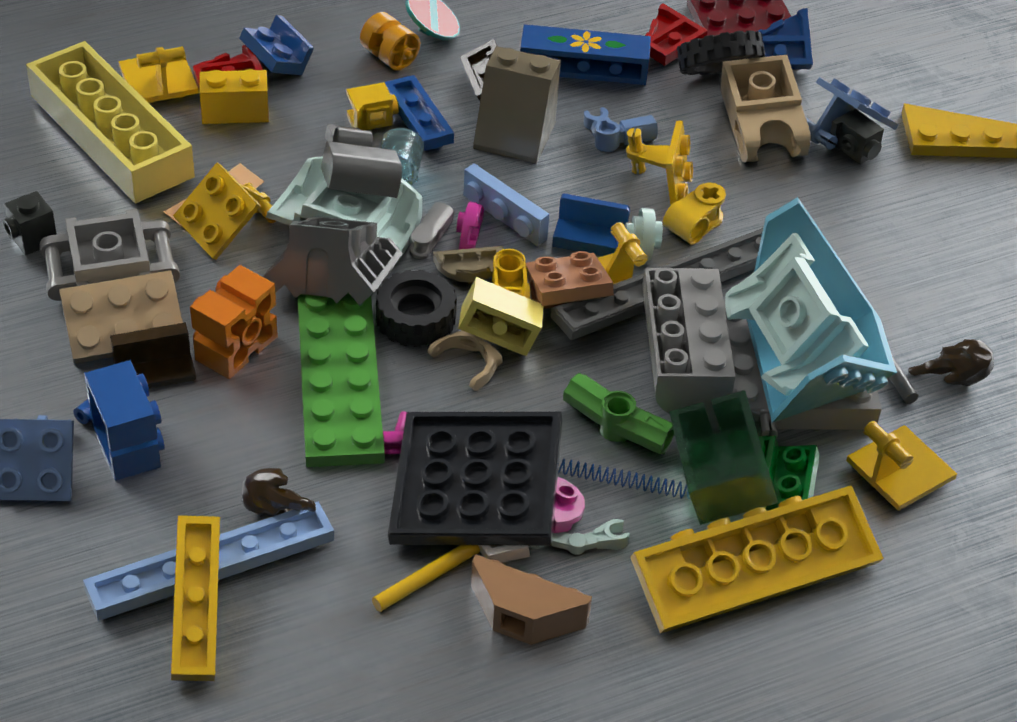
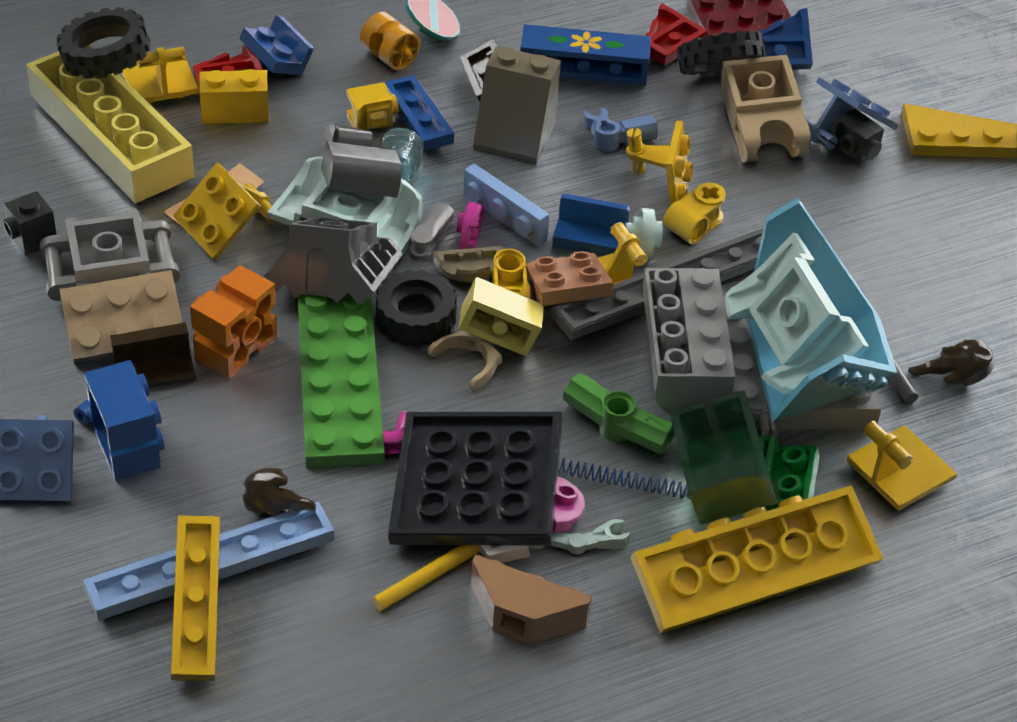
none -> black tyre [56,7,151,79]

